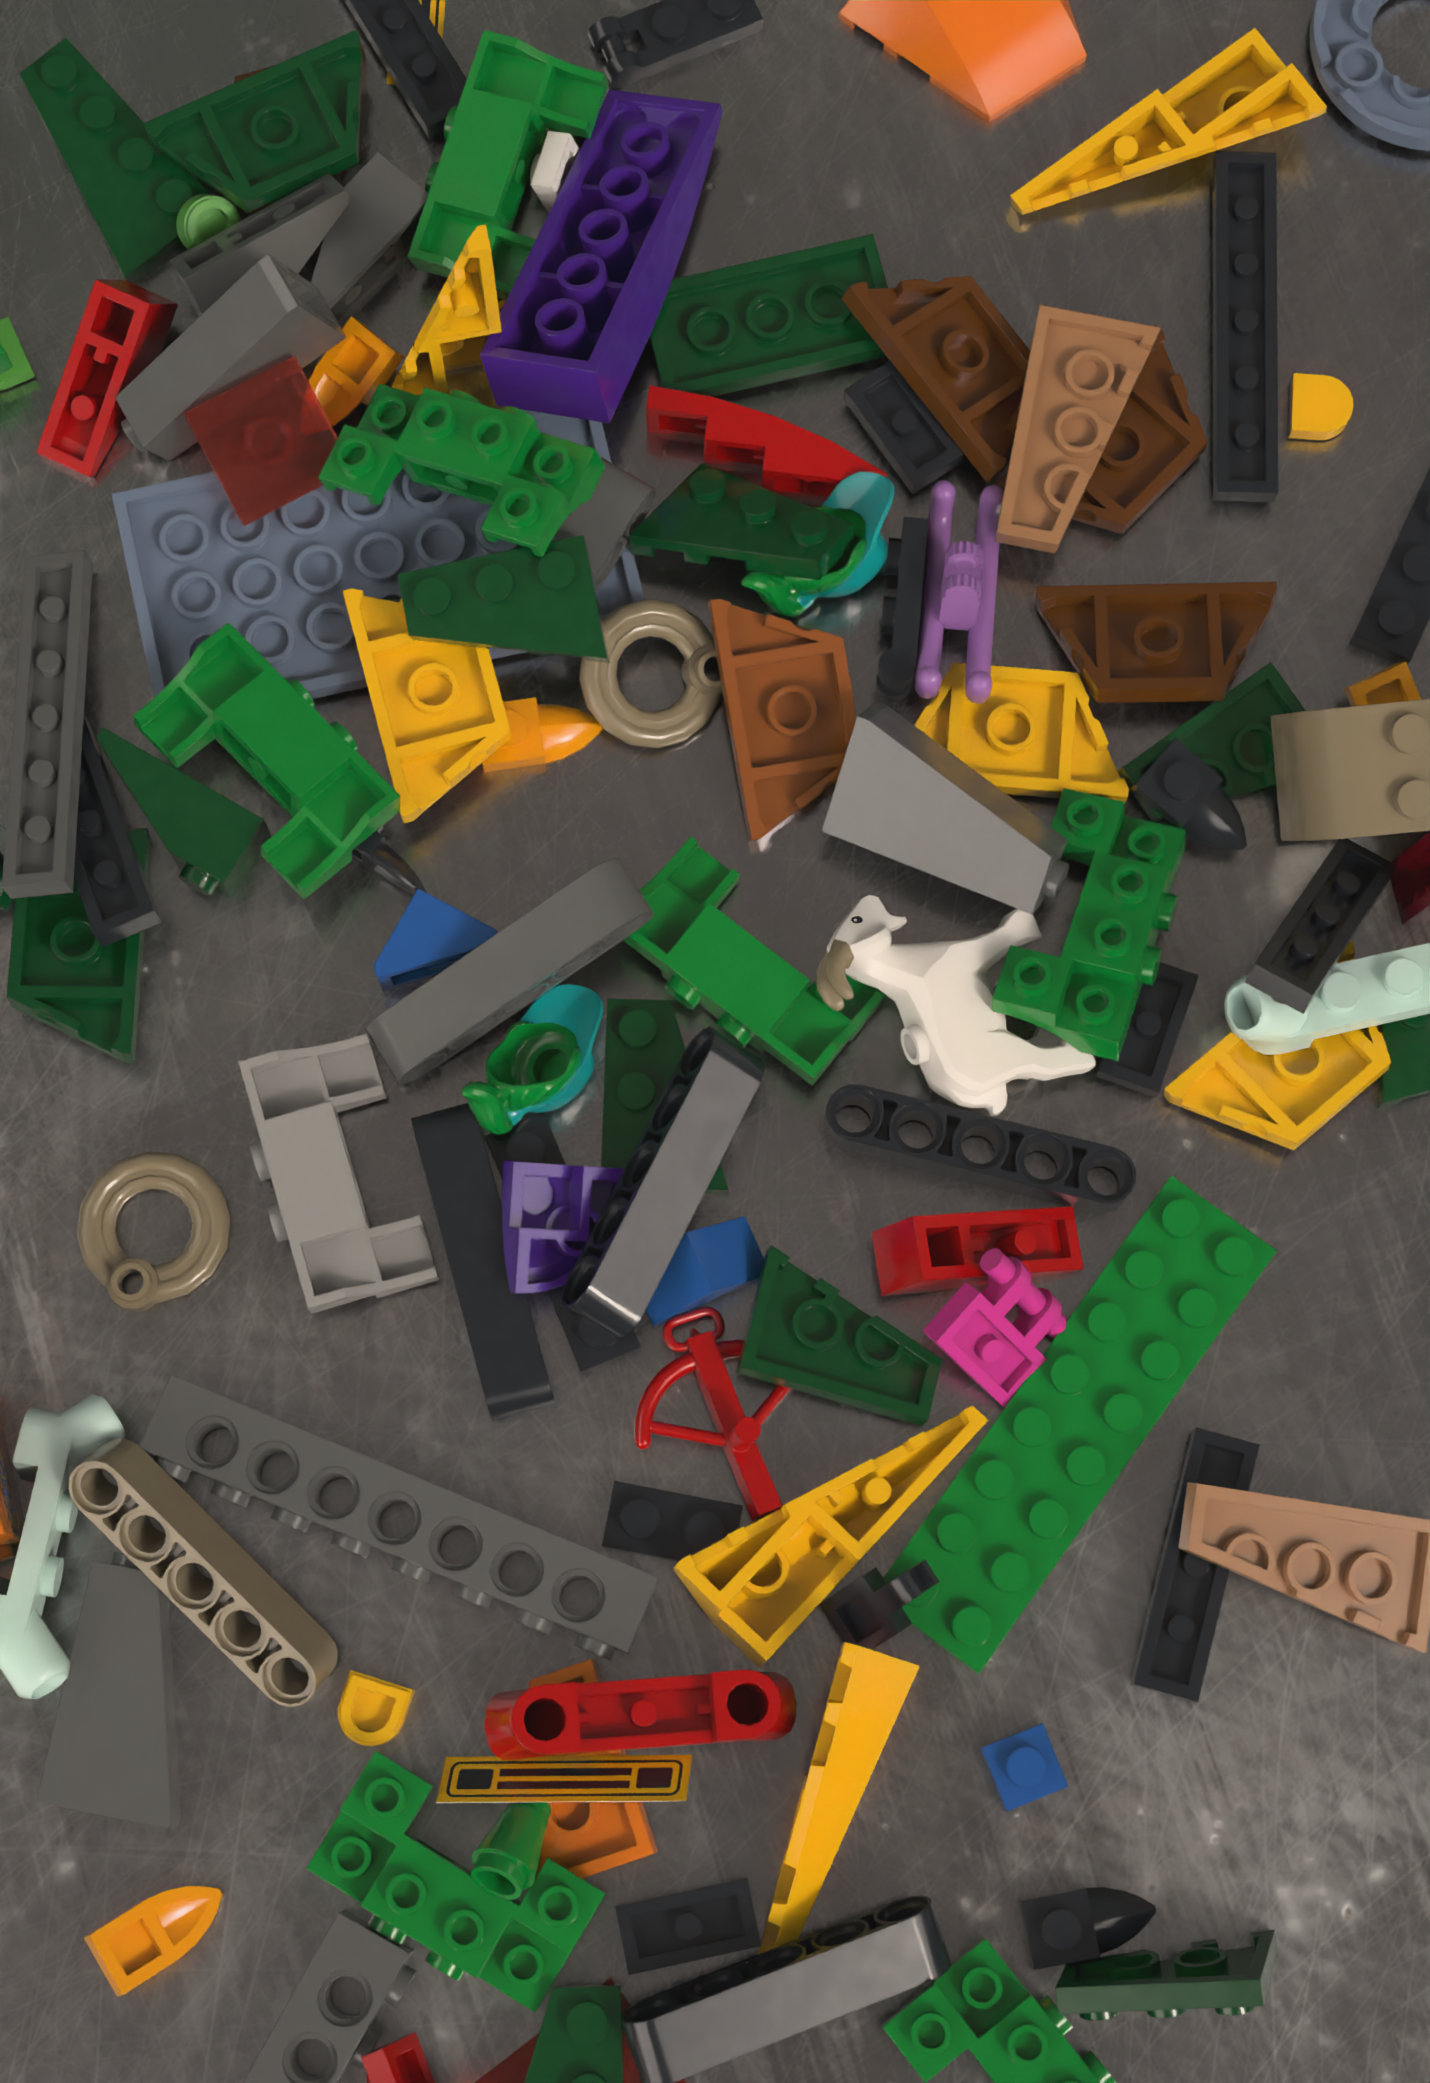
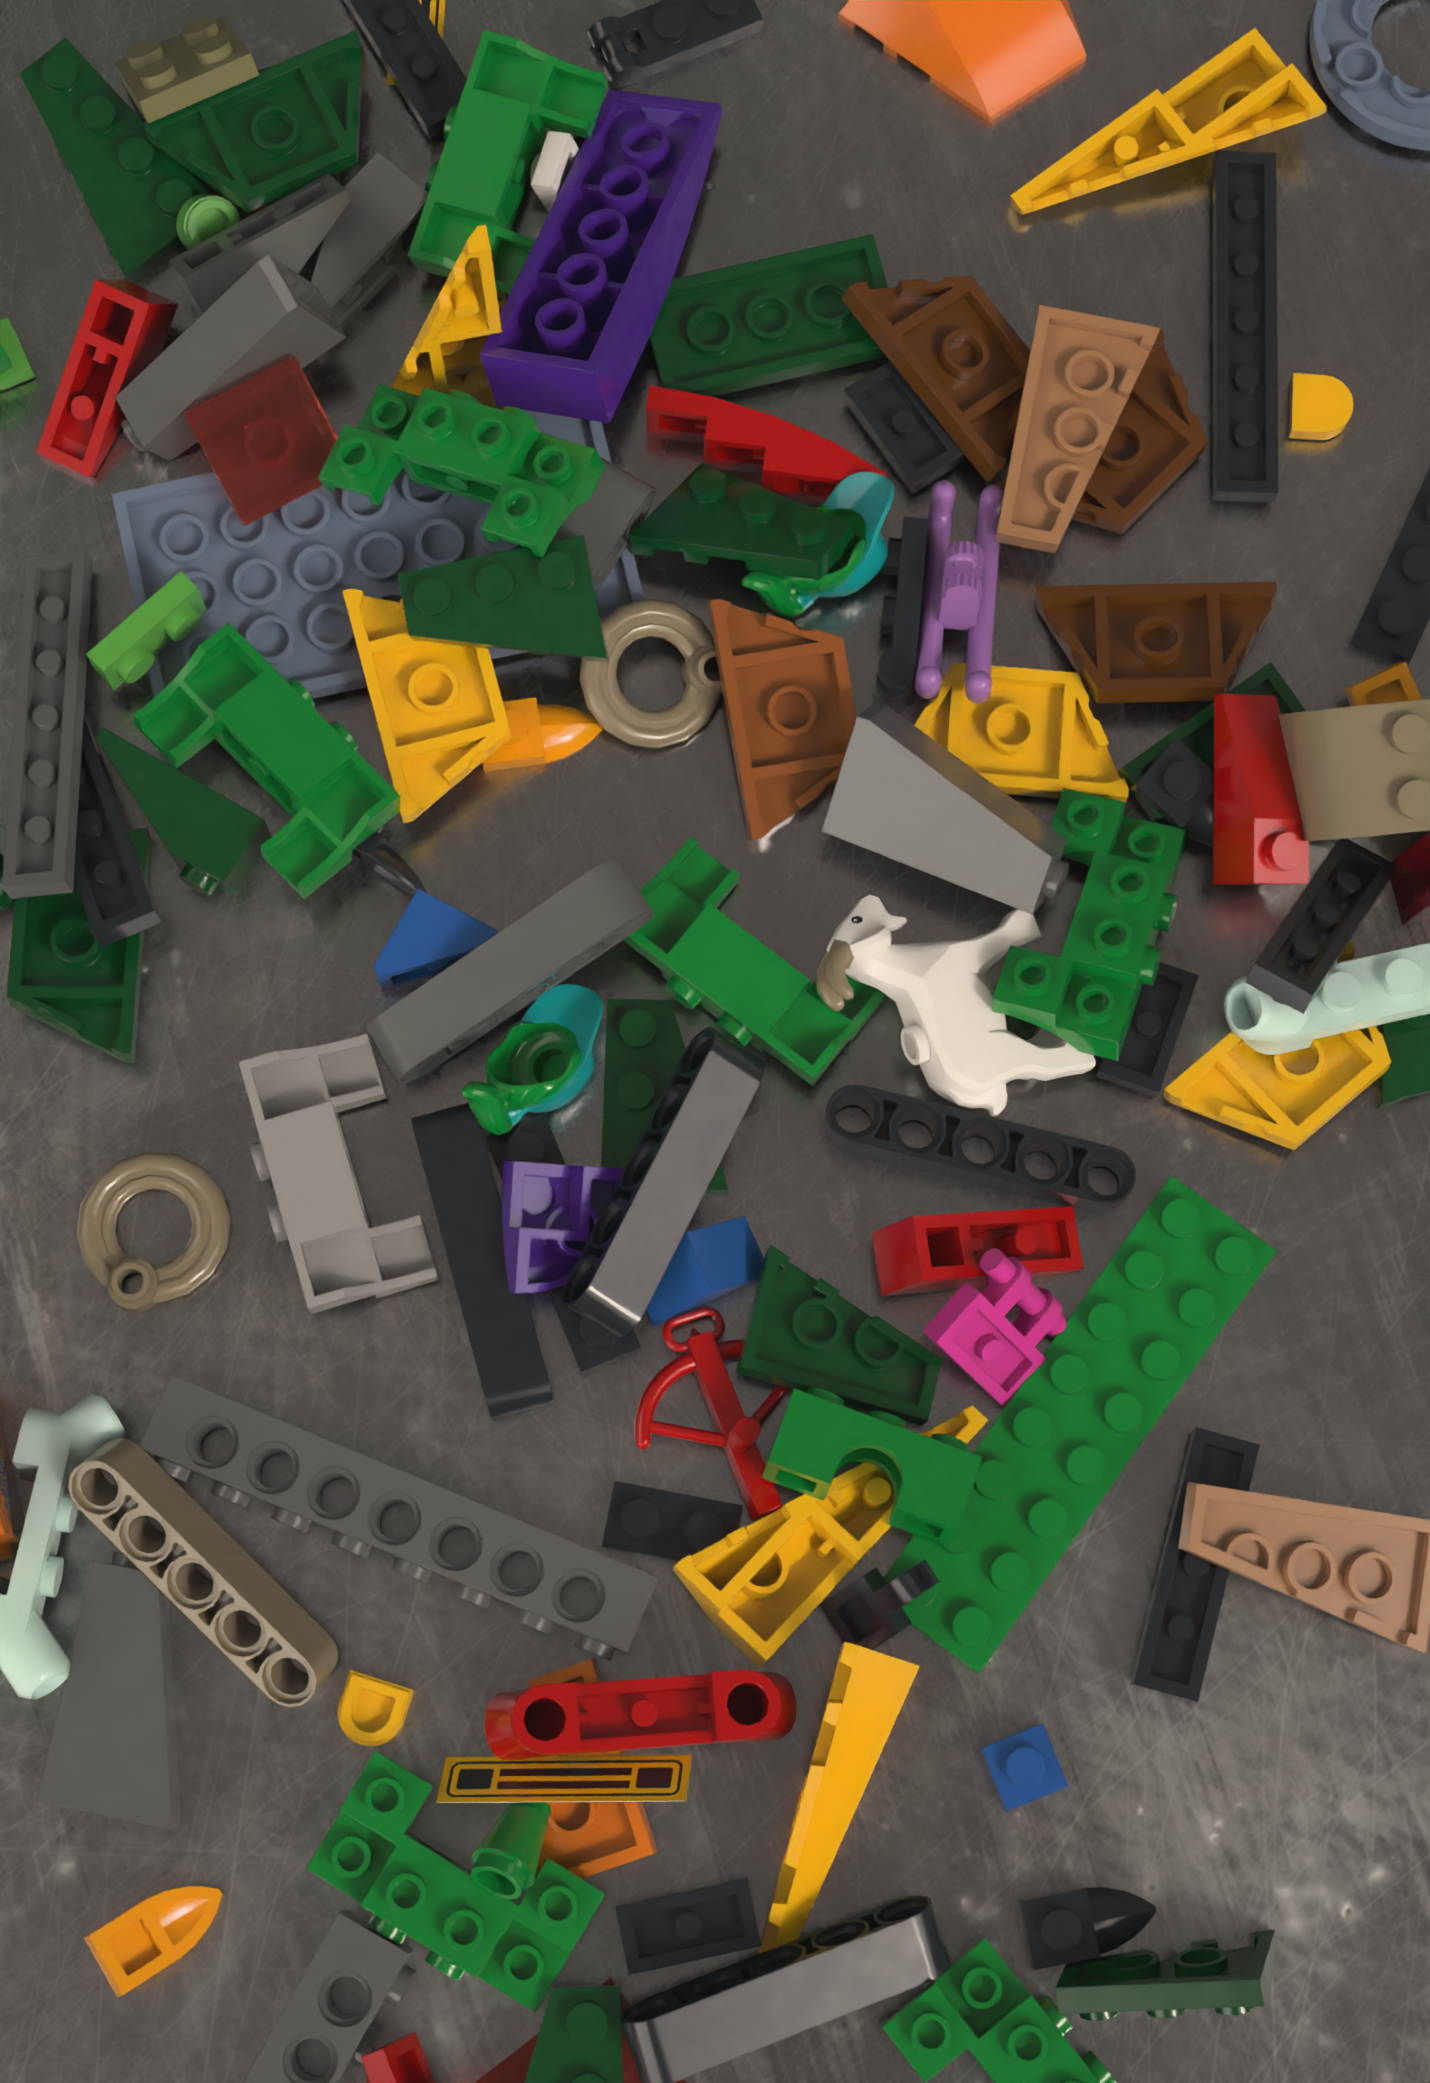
light orange plate [300,316,405,436] -> none
none -> bright green plate [86,571,206,691]
none -> olive plate [114,15,259,123]
none -> green arch [762,1388,983,1547]
none -> red slope [1213,694,1309,885]

